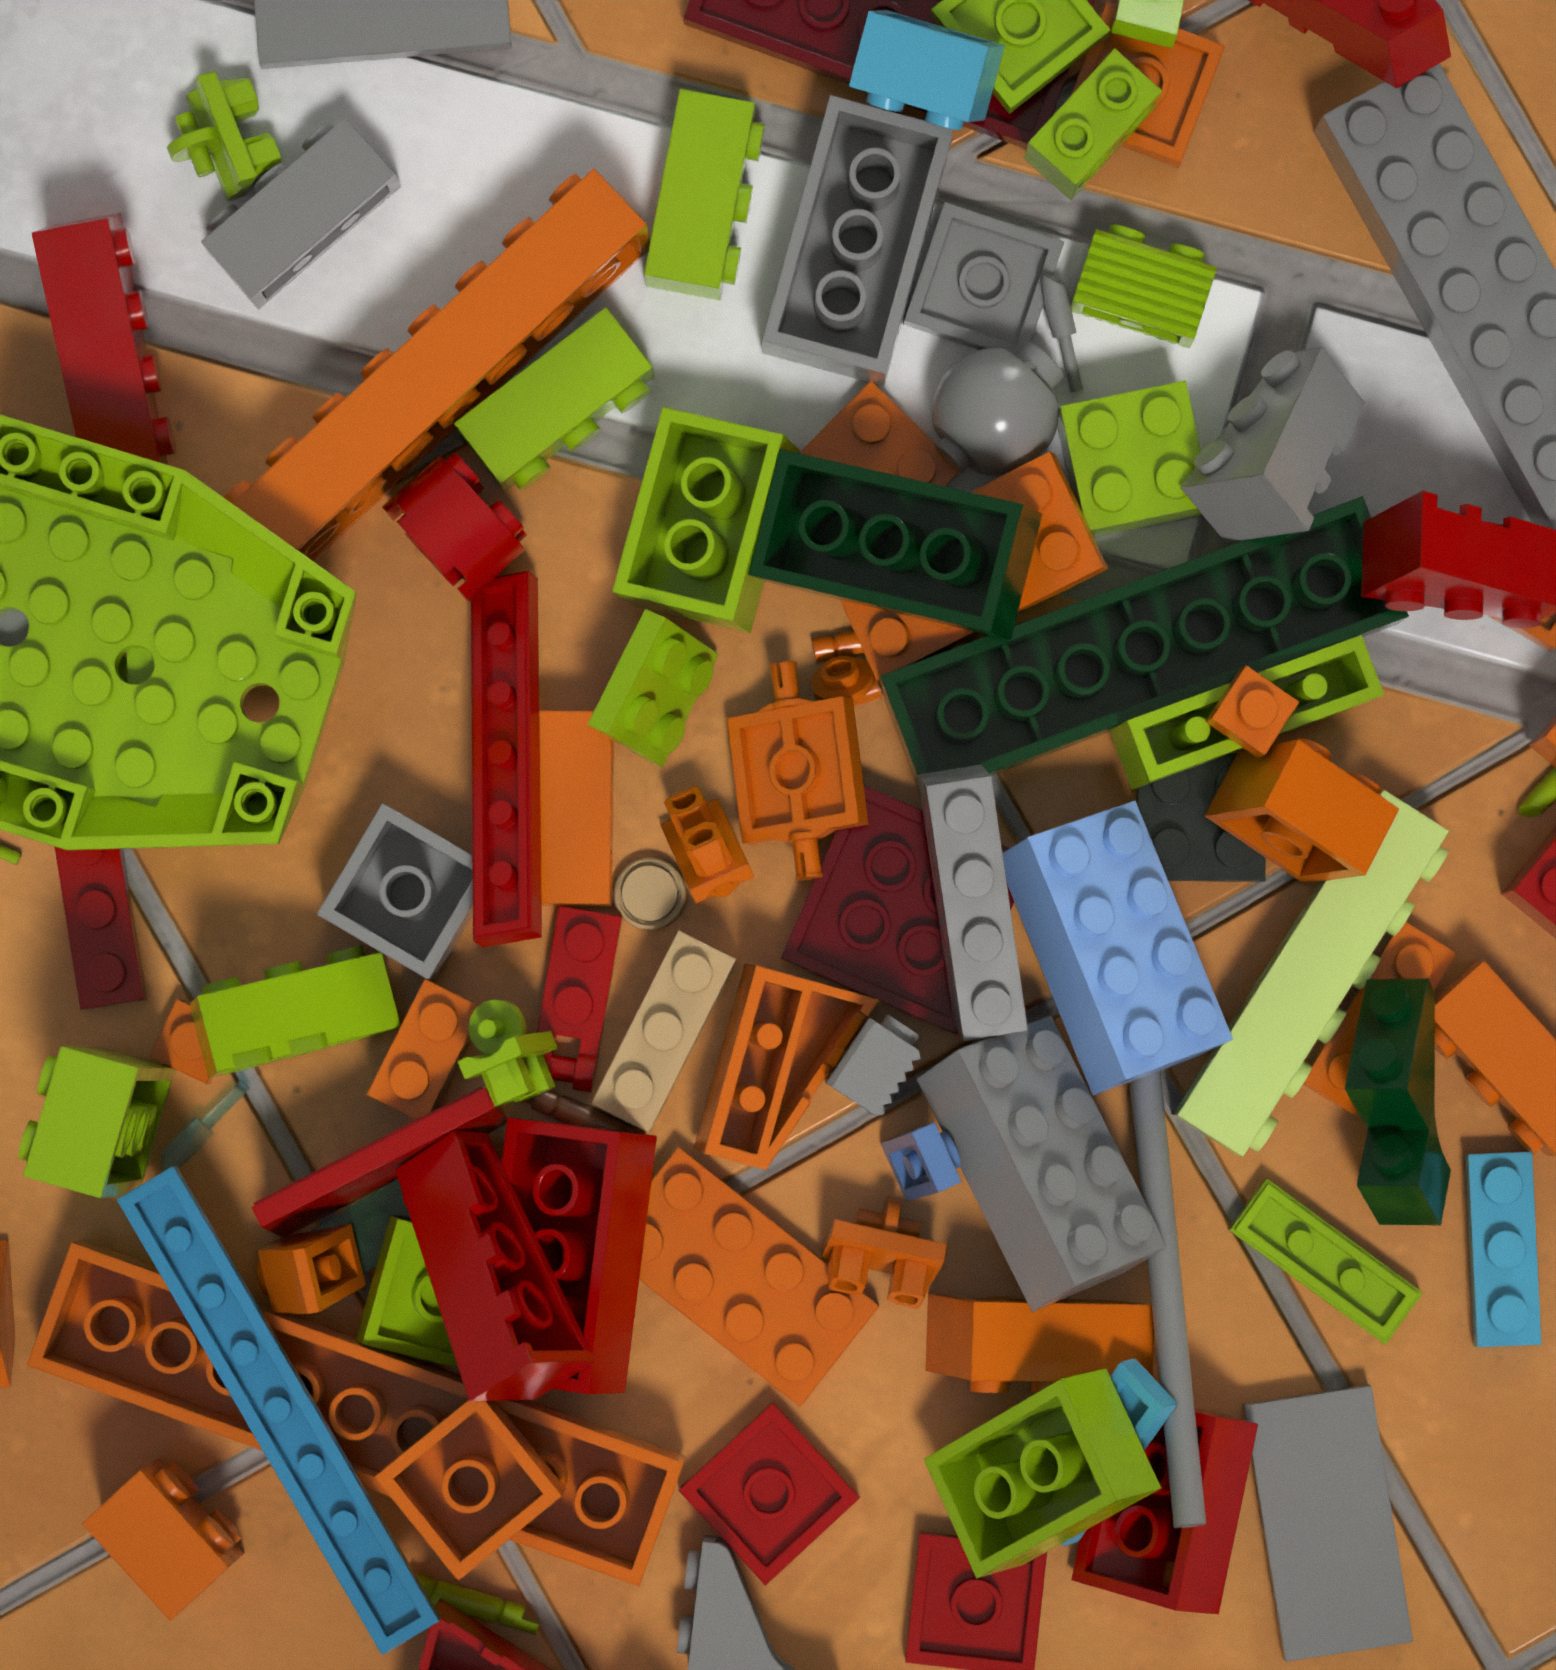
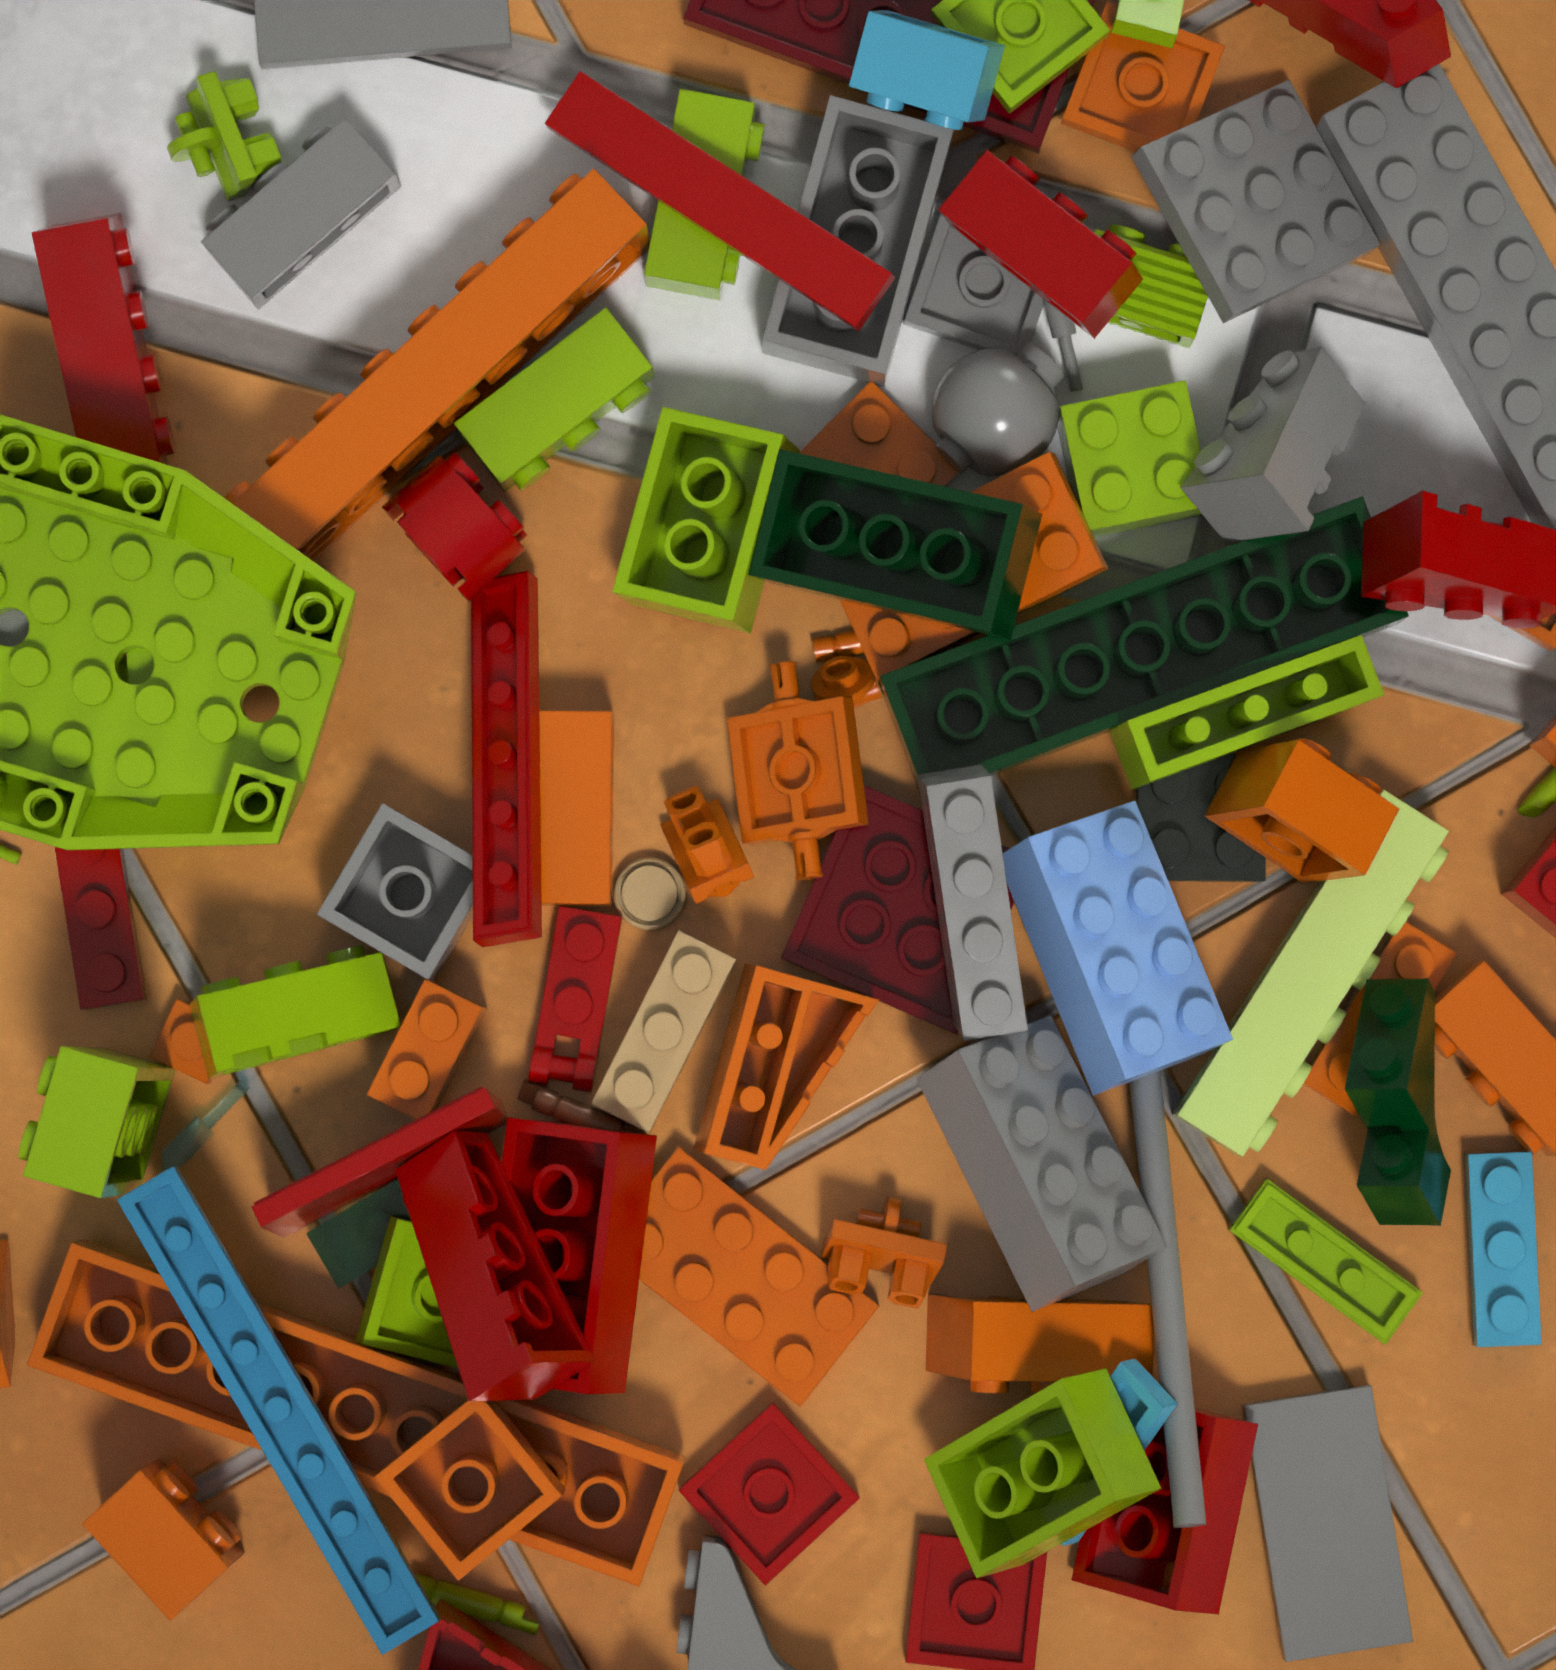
orange slope [257,1223,366,1314] -> none
lime hips [457,999,558,1107] -> none
lime plate [587,609,719,768] -> none
light grey brick [825,1014,921,1116] -> none
medium blue plate [880,1122,961,1202] -> none
lime brick [1024,48,1162,201] -> none
orange plate [1205,665,1299,758] -> none
none -> red tile [544,71,895,331]
none -> red brick [938,150,1143,339]
none -> light grey plate [1131,80,1381,323]

